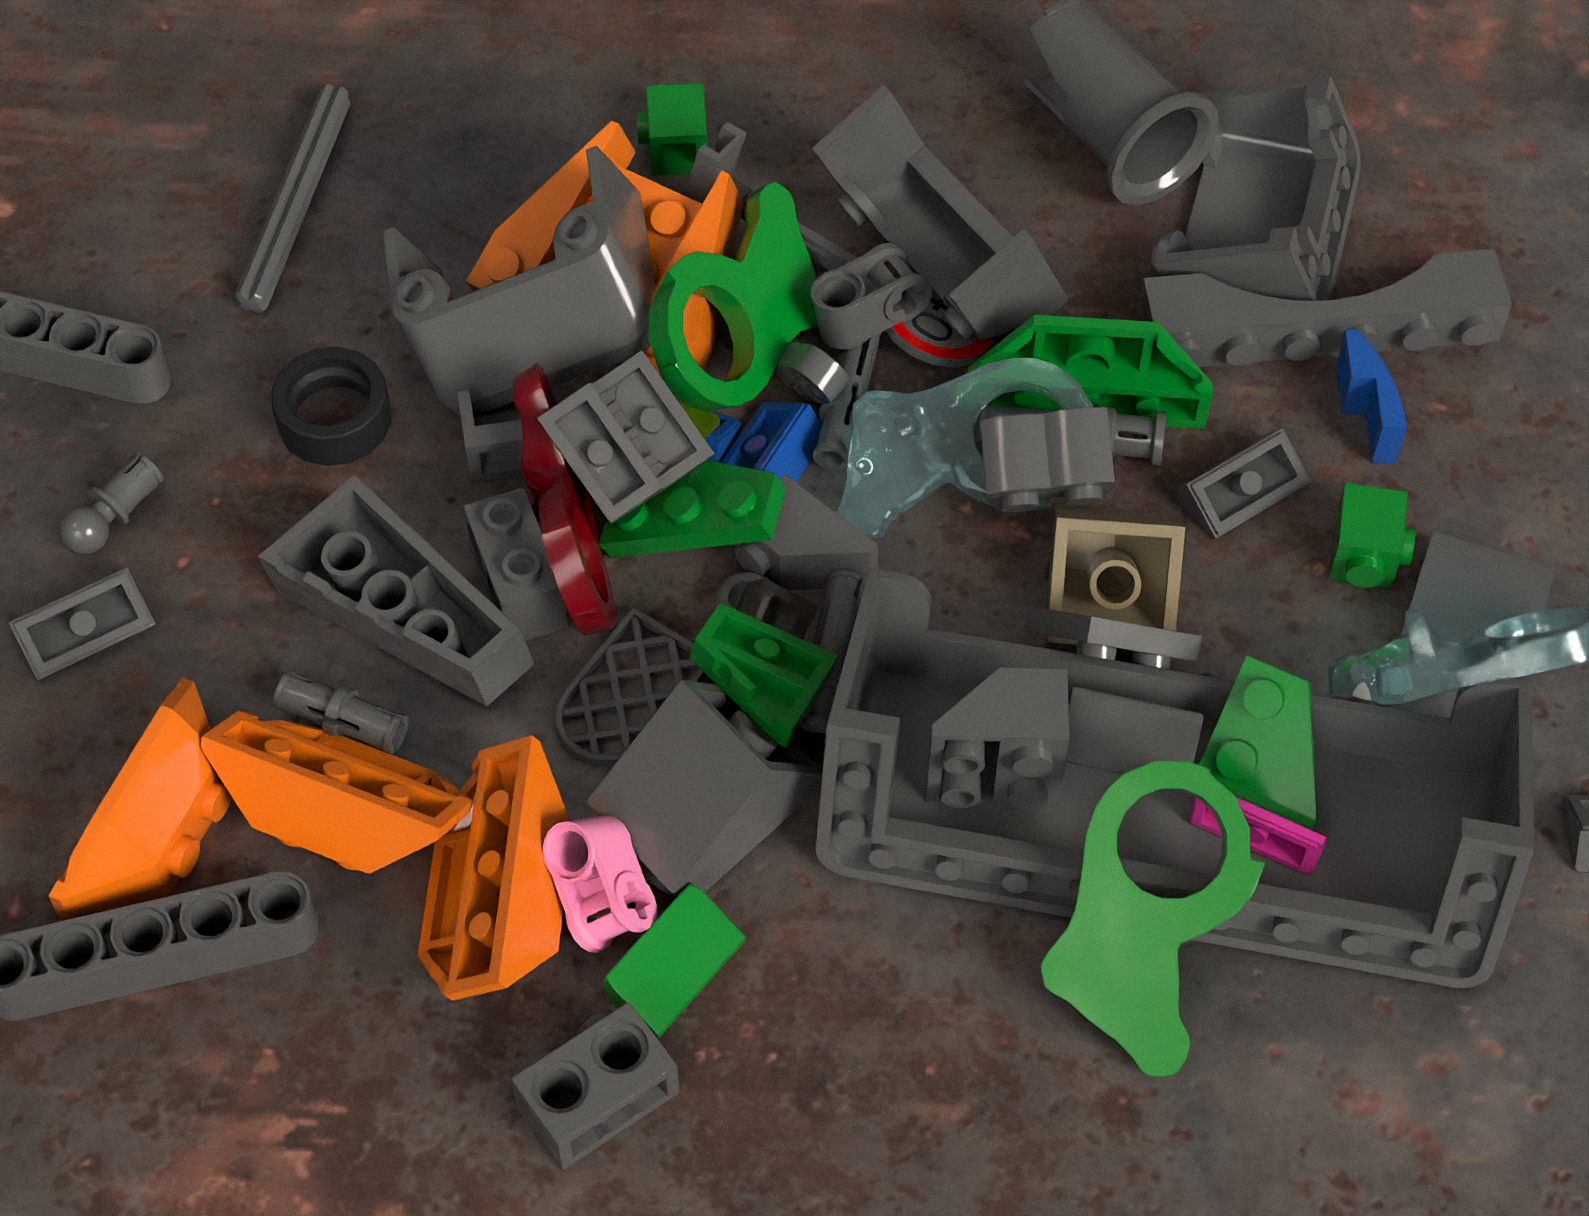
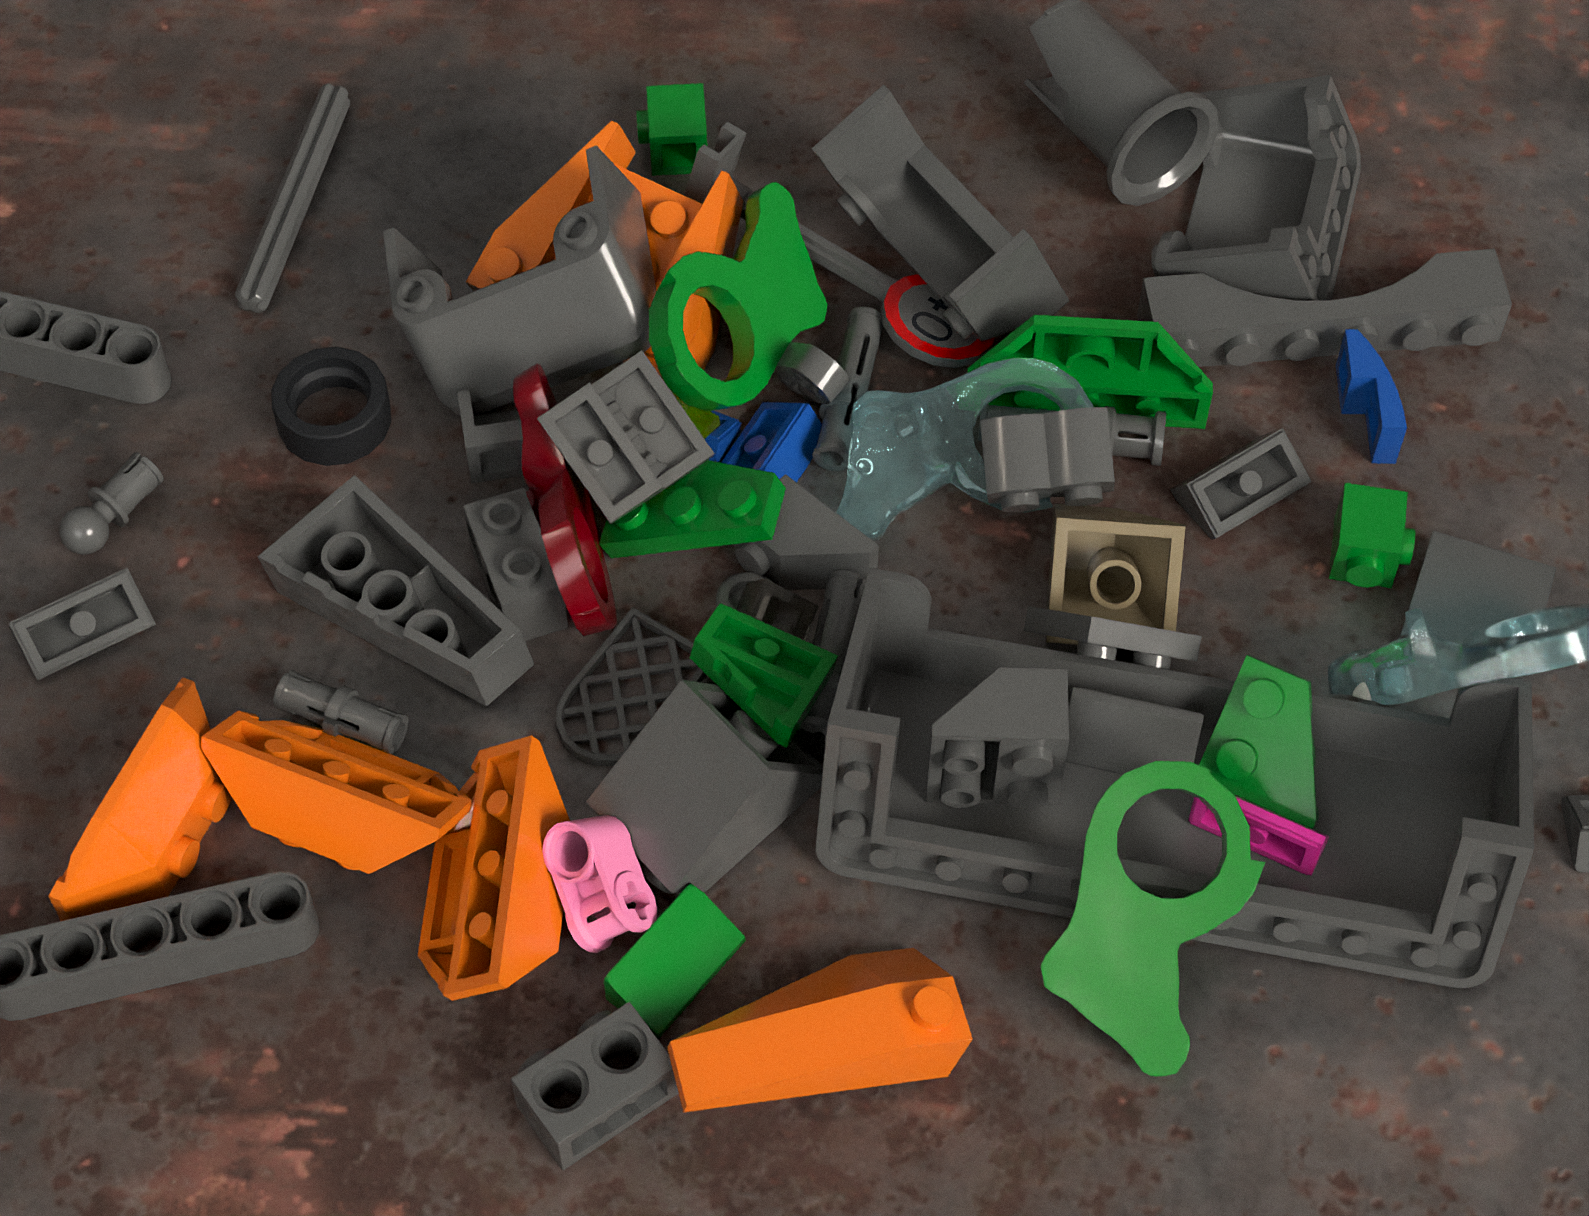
dark grey piece [811,243,933,349] -> none
none -> orange wedge [667,948,973,1113]

